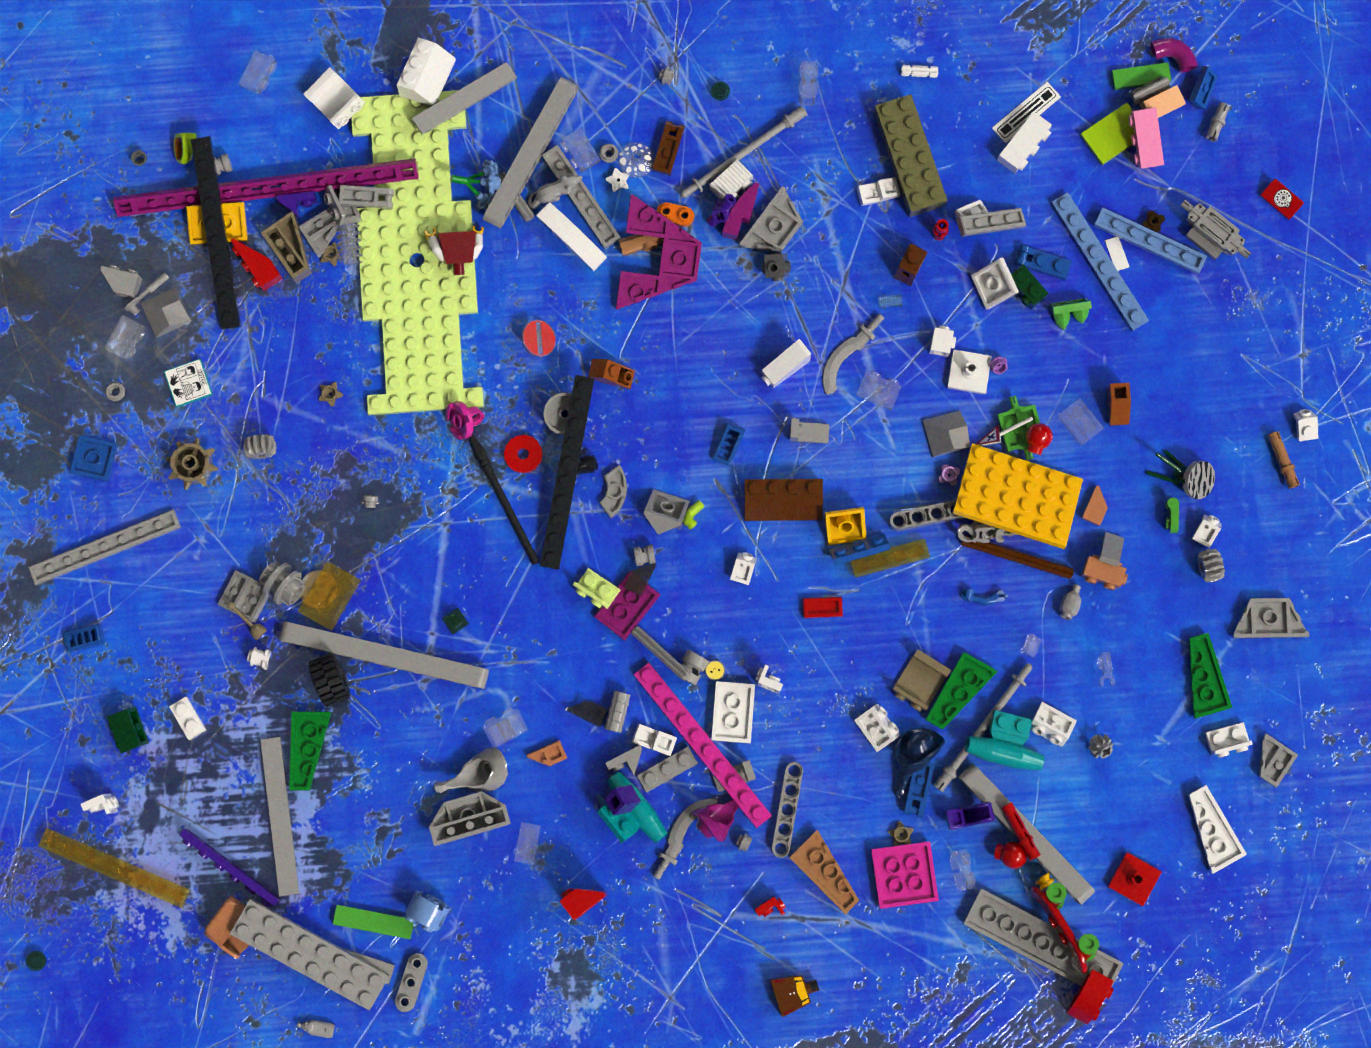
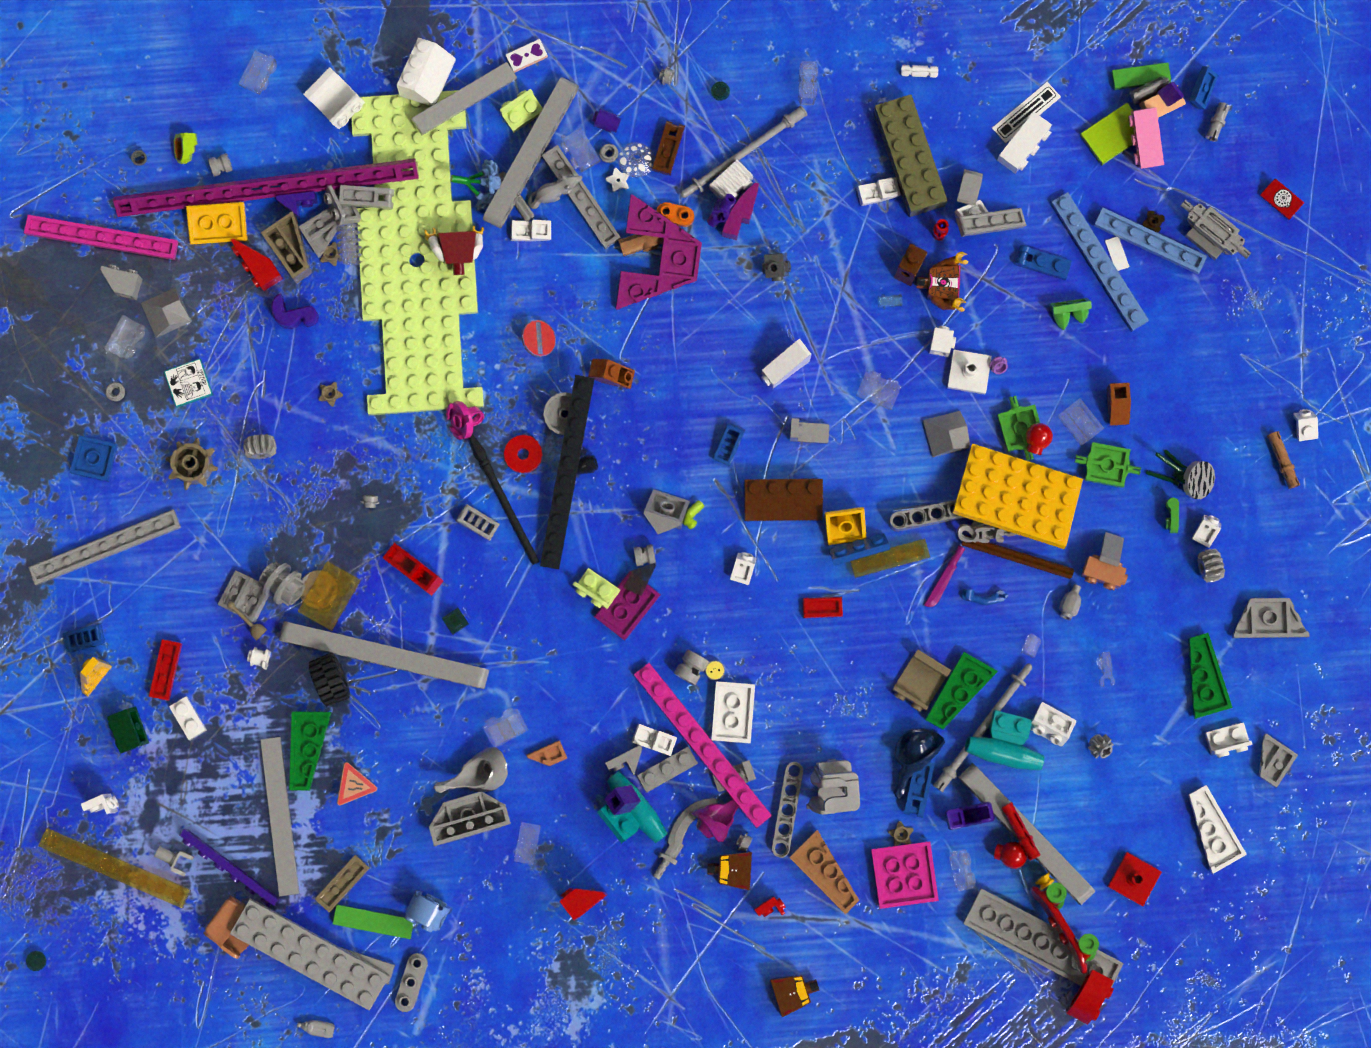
light grey piece [124,272,169,316] -> none
black plate [191,136,242,330] -> none
white slope [536,202,607,271] -> none
clear smoke slope [566,701,609,728] -> none
light grey tile [600,465,627,519] -> none
light grey axle [604,691,631,733] -> none
light grey axle [631,626,690,680] -> none
light grey wing [739,186,803,253] -> none
white bracket [755,664,783,694] -> none
light grey sword [823,314,884,395] -> none
white bracket [854,704,900,752] -> none
lavender plate [938,464,960,486] -> none
white tile [971,258,1019,310] -> none
white piece [976,417,1033,446] -> none
dark green brick [1011,264,1048,310] -> none
nougat tile [1082,485,1108,526] -> none
magenta cylinder [1150,38,1198,73] -> none
none -> dark pink plate [24,215,179,260]
none -> yellow wing [80,657,112,697]
none -> red plate [149,639,182,701]
none -> light grey piece [154,846,194,876]
none -> dark purple animal [271,293,319,329]
none -> dark tan plate [315,855,370,912]
none -> piece [337,762,377,805]
none -> red slope [383,543,443,596]
none -> light grey slope [455,504,500,541]
none -> yellowish green bracket [500,89,543,133]
none -> tile [506,39,548,73]
none -> white slope [511,220,551,241]
none -> dark purple brick [592,108,621,133]
none -> reddish brown torso [707,852,752,890]
none -> light grey animal [806,759,860,815]
none -> torso [916,252,968,312]
none -> magenta piece [924,545,965,607]
none -> light grey slope [957,169,983,206]
none -> bright green plate [1074,442,1141,488]
none -> dark purple slope [1158,81,1184,106]

